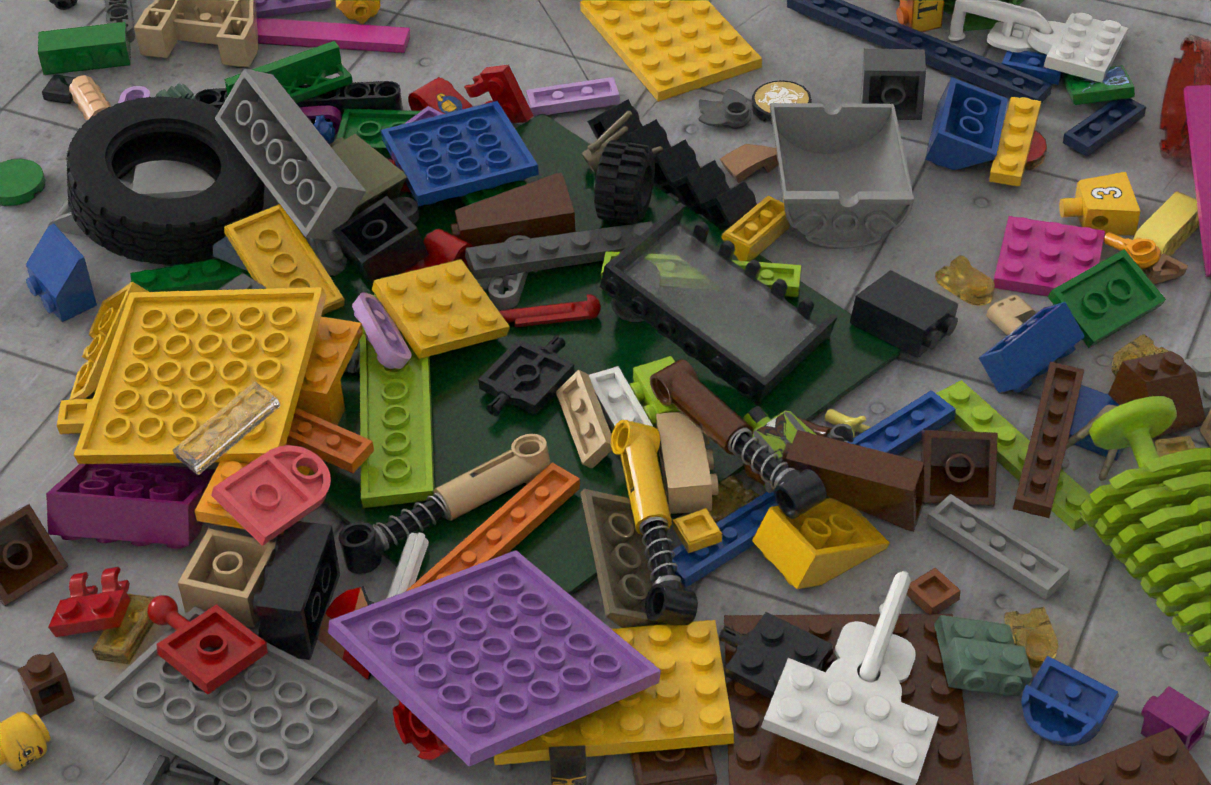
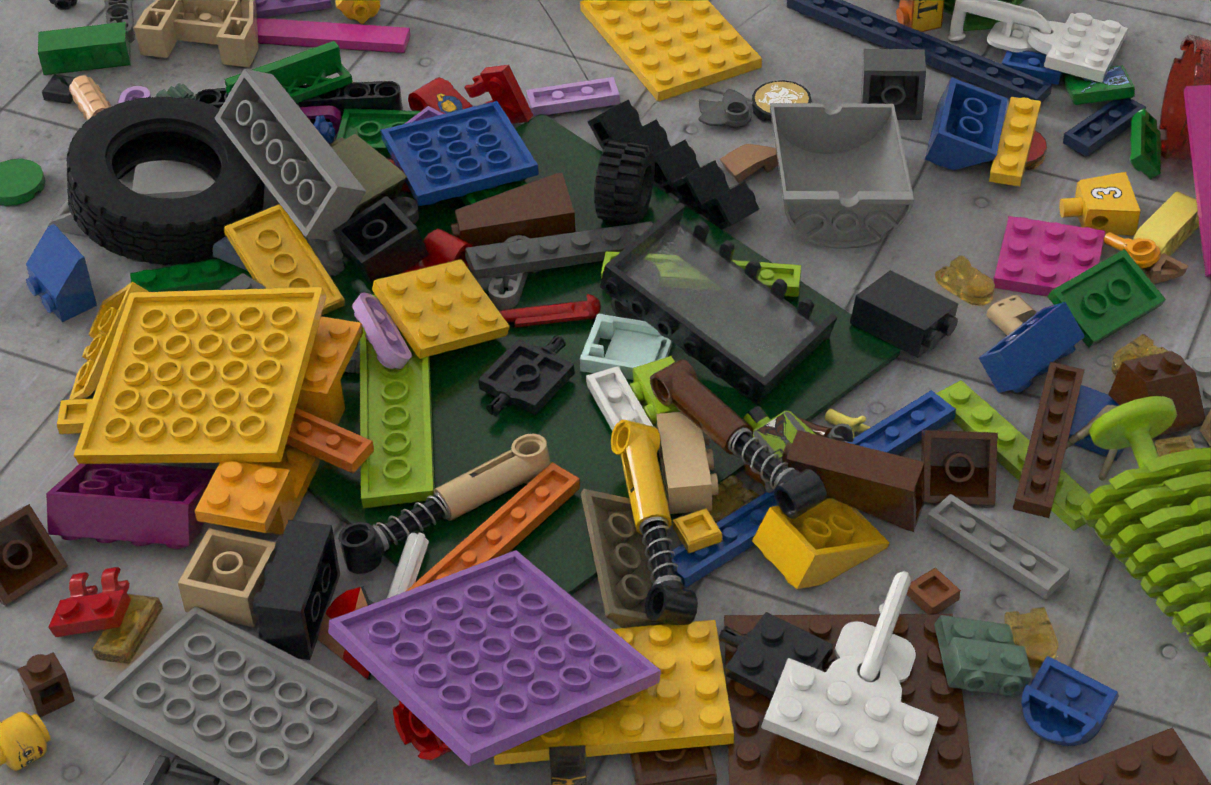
red plate [147,595,268,694] -> none
clear tile [172,382,281,475] -> none
coral plate [211,445,331,546] -> none
tan plate [556,370,612,469] -> none
dark tan plant [581,111,663,173] -> none
yellow slope [721,196,790,261] -> none
magenta brick [1141,686,1210,751] -> none
none -> light aqua container [580,314,673,380]
none -> green hinge [1130,108,1161,180]

